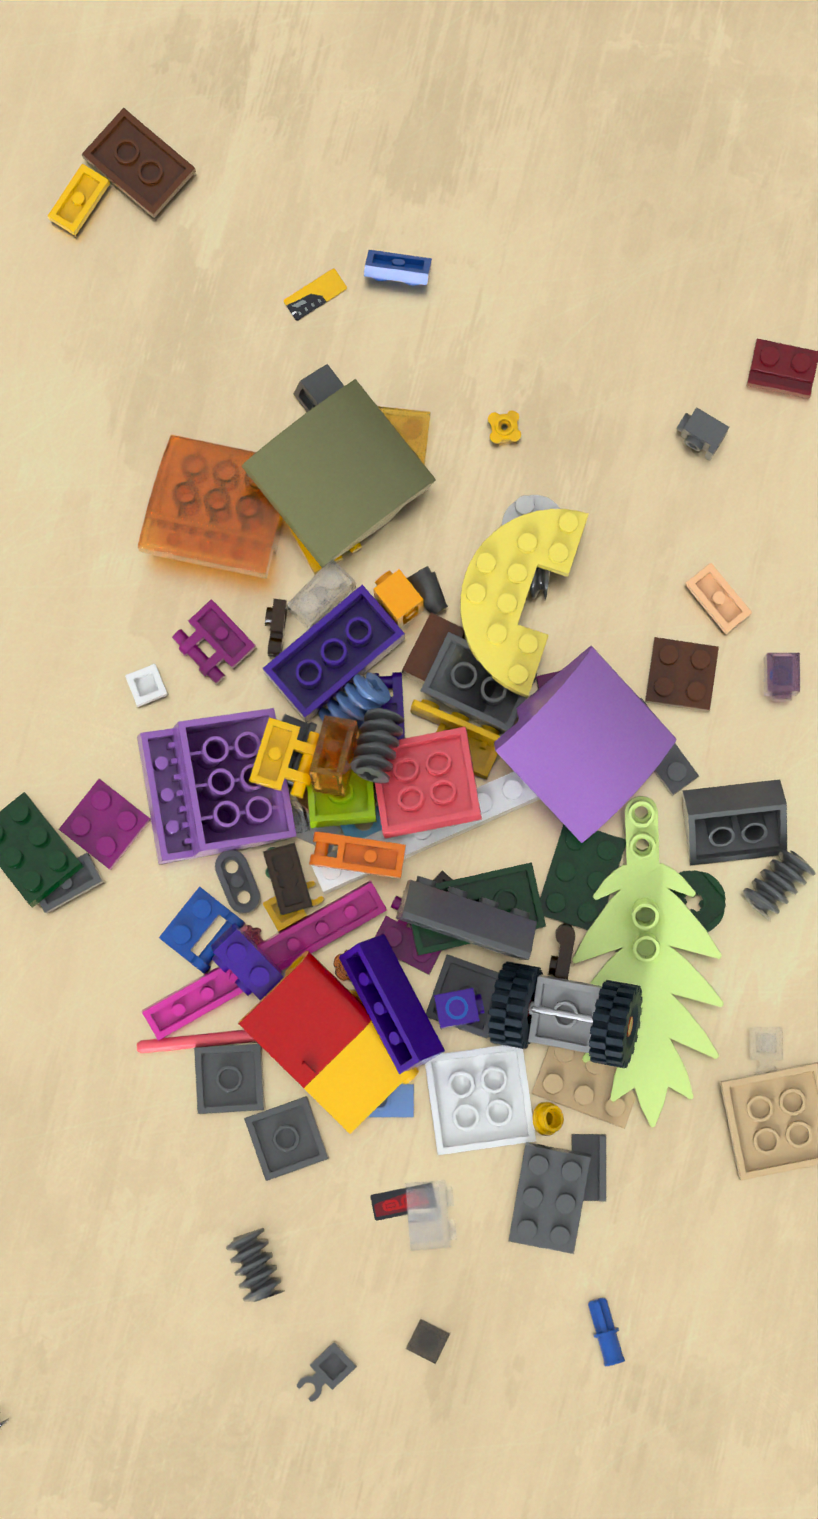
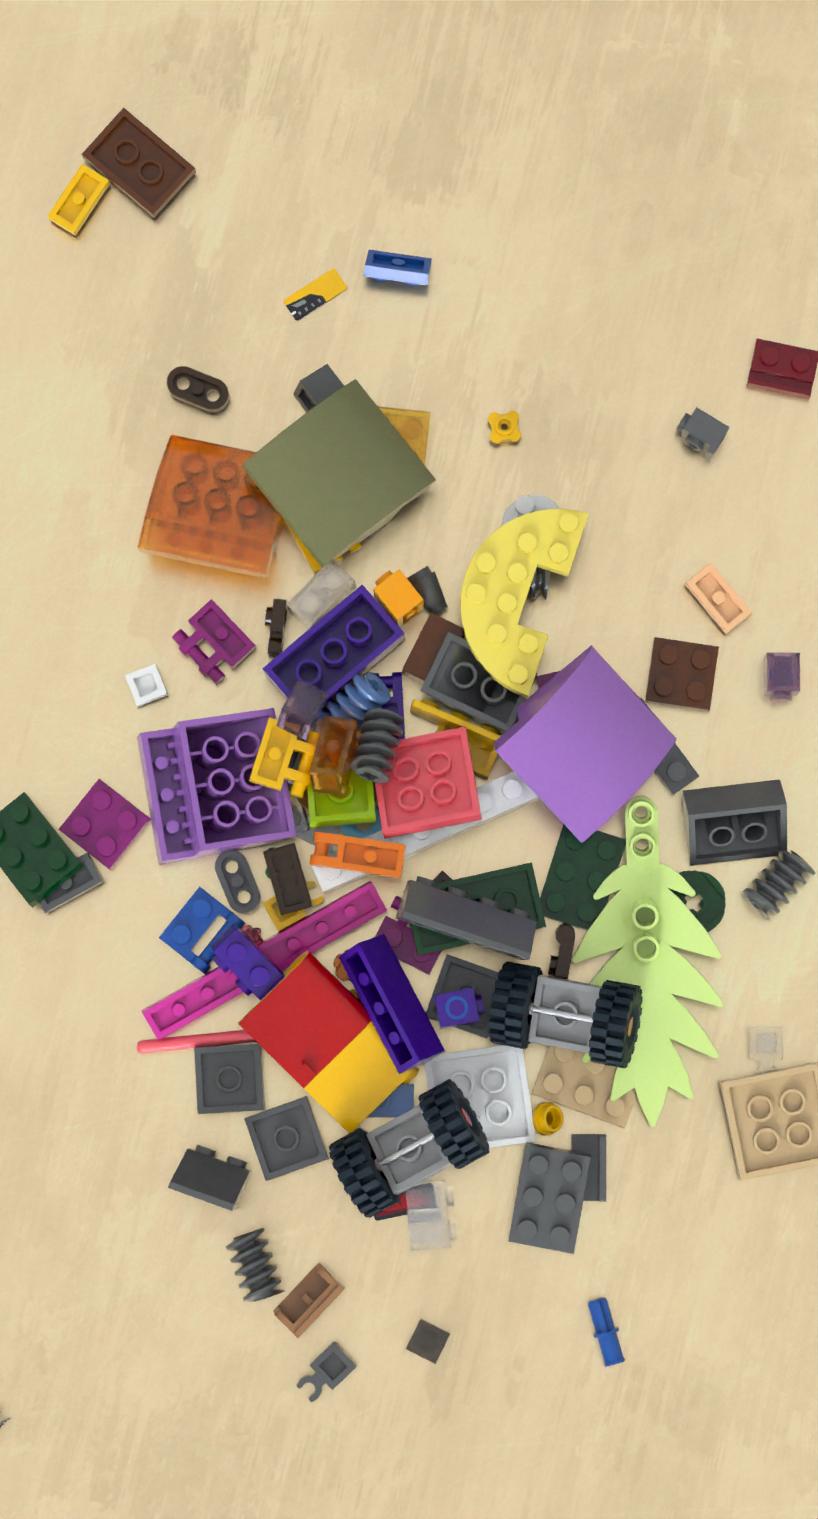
none -> dark brown plate [167,366,229,412]
none -> dark grey slope [168,1144,252,1211]
none -> medium nougat hinge [273,1263,345,1338]
none -> clear purple brick [276,680,328,740]
none -> black plate [329,1079,490,1218]

